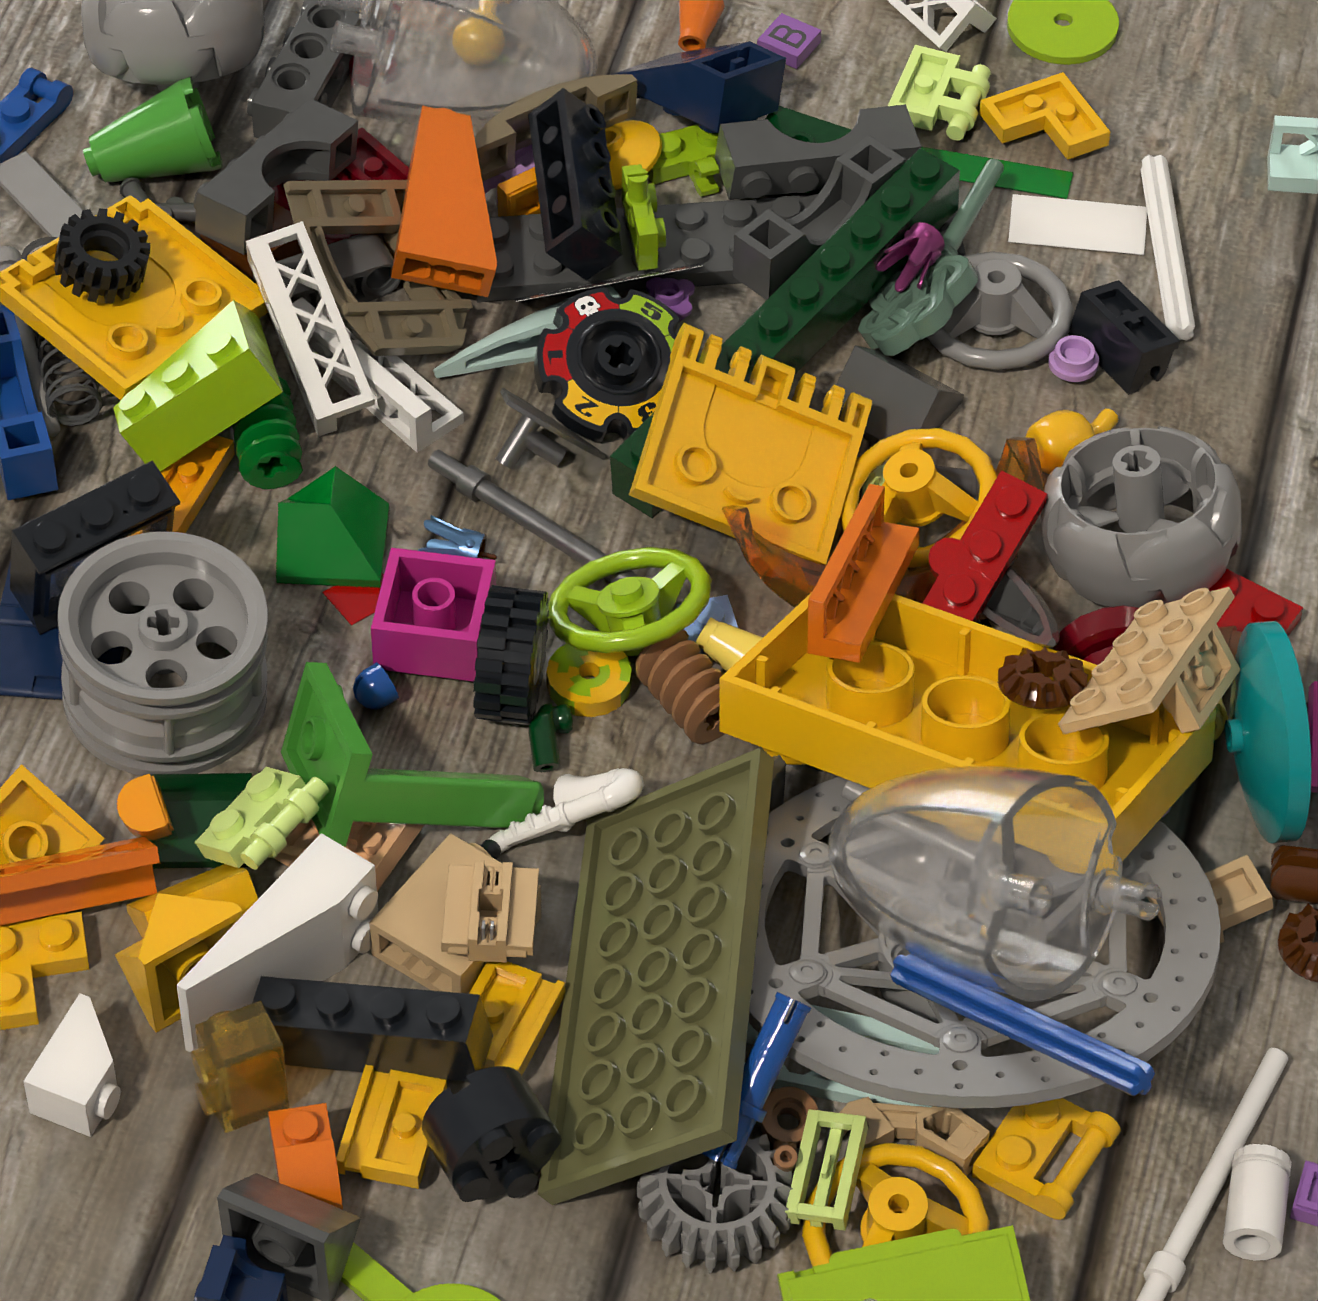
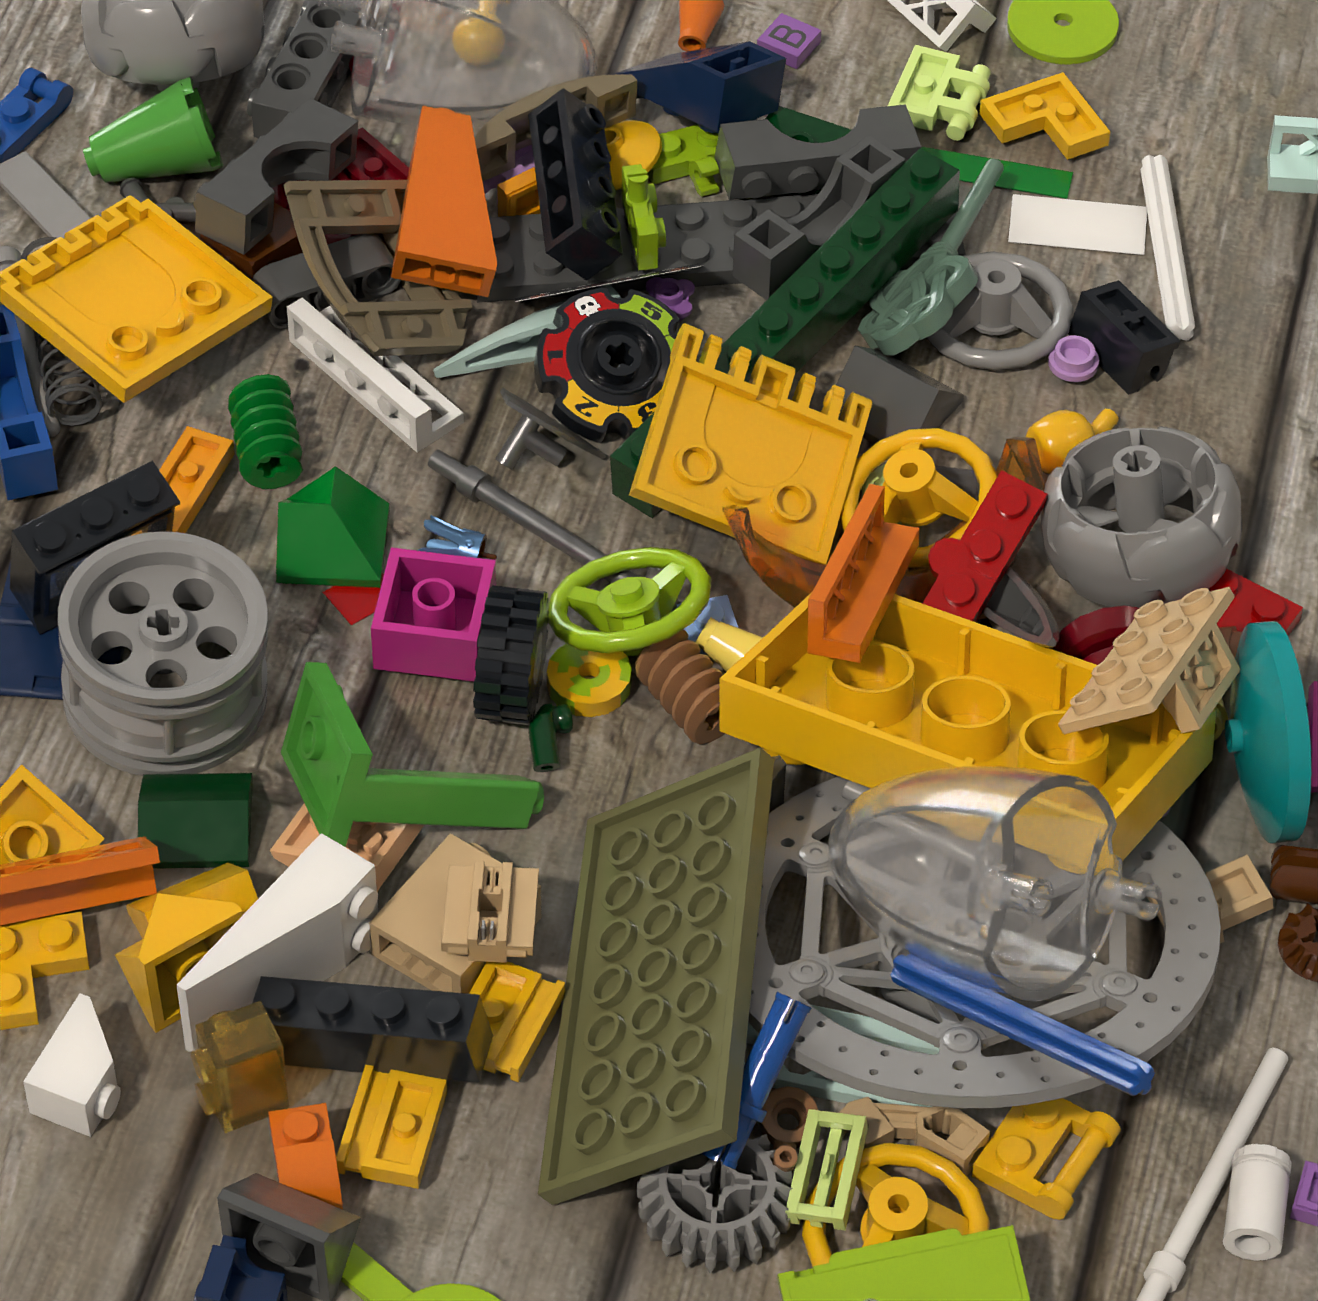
black tyre [54,208,150,303] -> none
lime wedge [113,300,283,472] -> none
light orange brick [117,773,174,840] -> none
yellowish green plate [195,767,329,870] -> none
white fence [246,221,375,437] -> none
blue hinge [353,662,399,710] -> none
black brick [421,1066,562,1202] -> none
white piece [481,768,644,859] -> none
flat silver piece [876,222,945,292] -> none
reddish brown gear [998,647,1088,709] -> none

